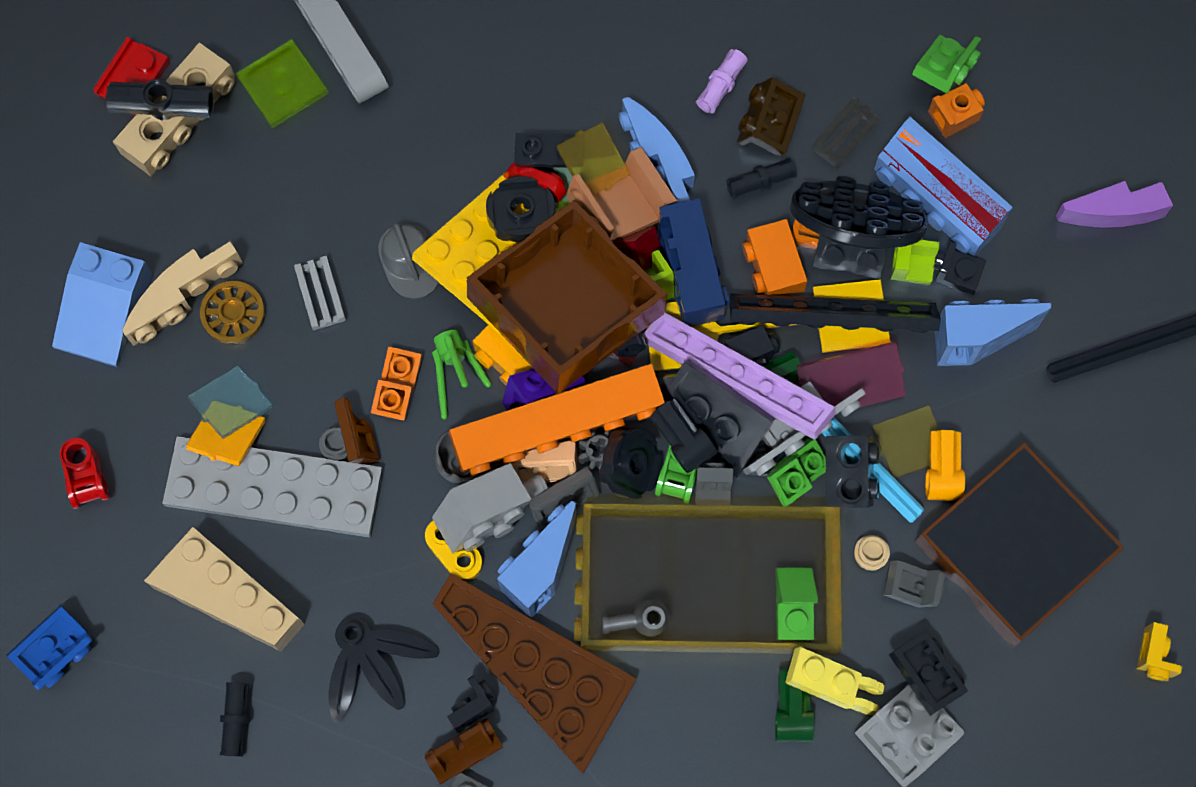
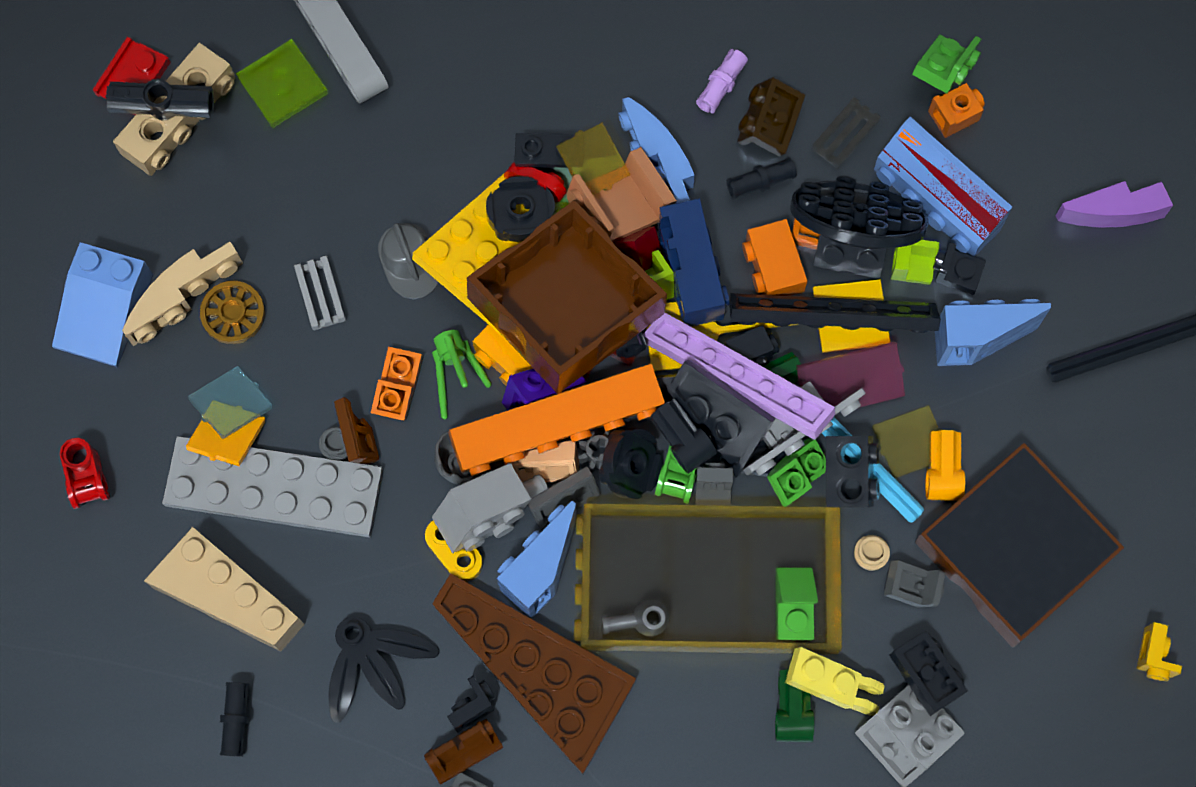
blue bracket [6,604,92,691] -> none

